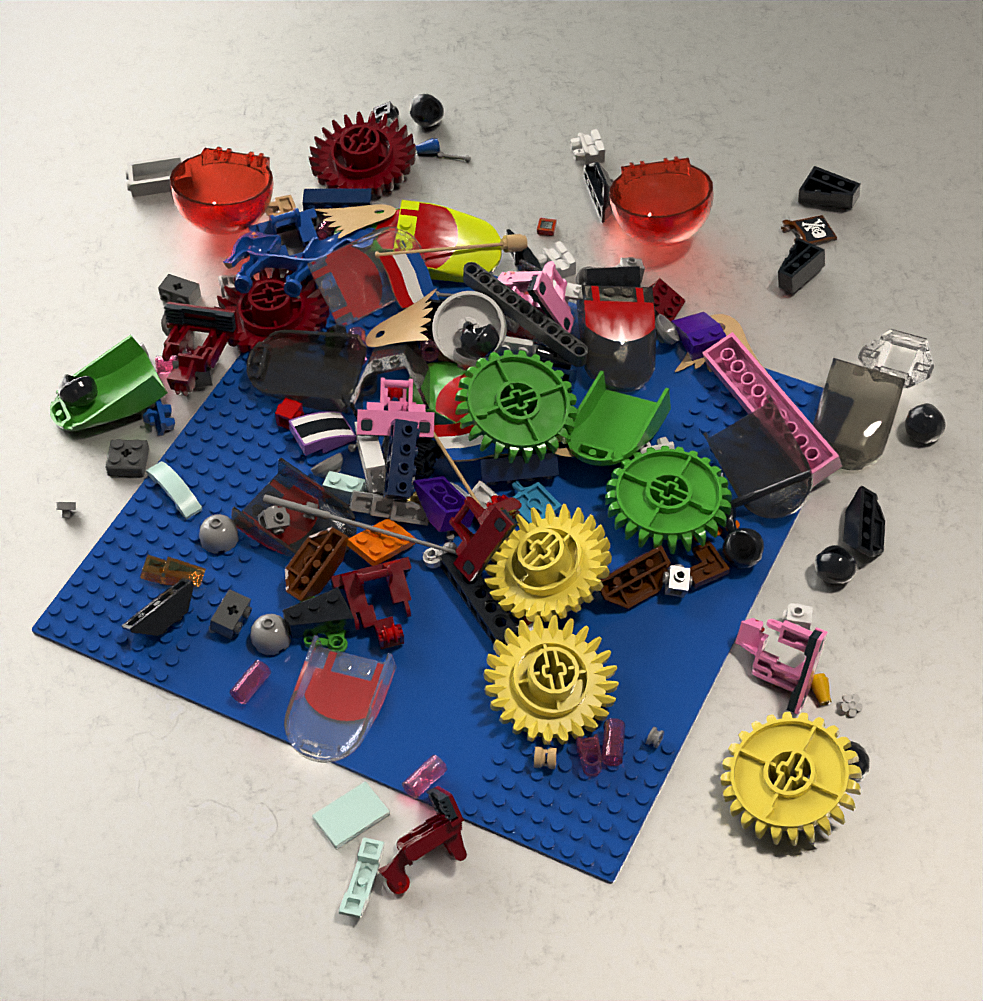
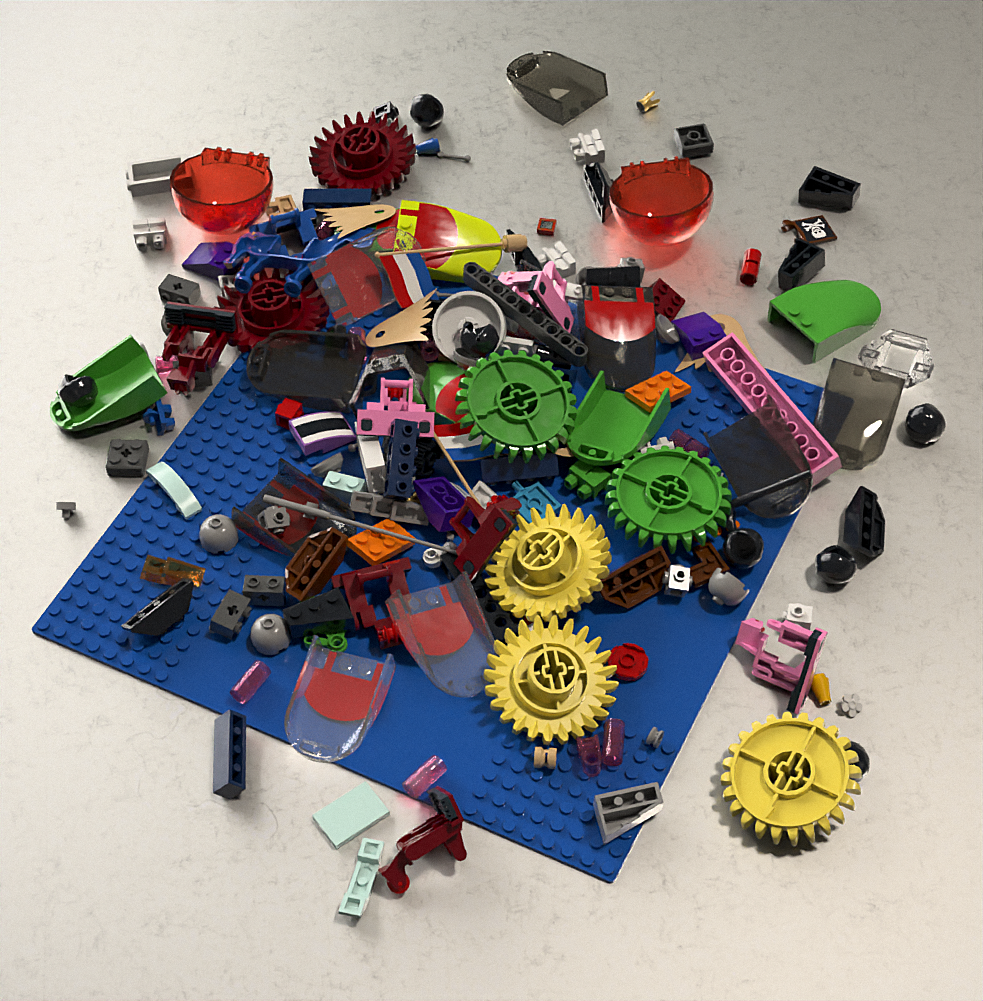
none -> white hips [132,217,167,251]
none -> dark purple slope [182,241,244,281]
none -> dark blue brick [213,709,246,799]
none -> dark grey brick [242,575,287,607]
none -> clear windscreen [385,571,499,697]
none -> clear smoke windscreen [506,51,608,126]
none -> bright green hips [564,460,611,500]
none -> light grey wedge [593,782,663,845]
none -> red tile [607,643,649,681]
none -> orange plate [625,370,691,413]
none -> pearl gold piece [636,91,660,113]
none -> clear pink pin [669,429,710,459]
none -> dark grey brick [673,123,714,158]
none -> light grey cylinder [708,568,749,606]
none -> red pin [740,248,762,286]
none -> bright green windscreen [767,280,881,363]

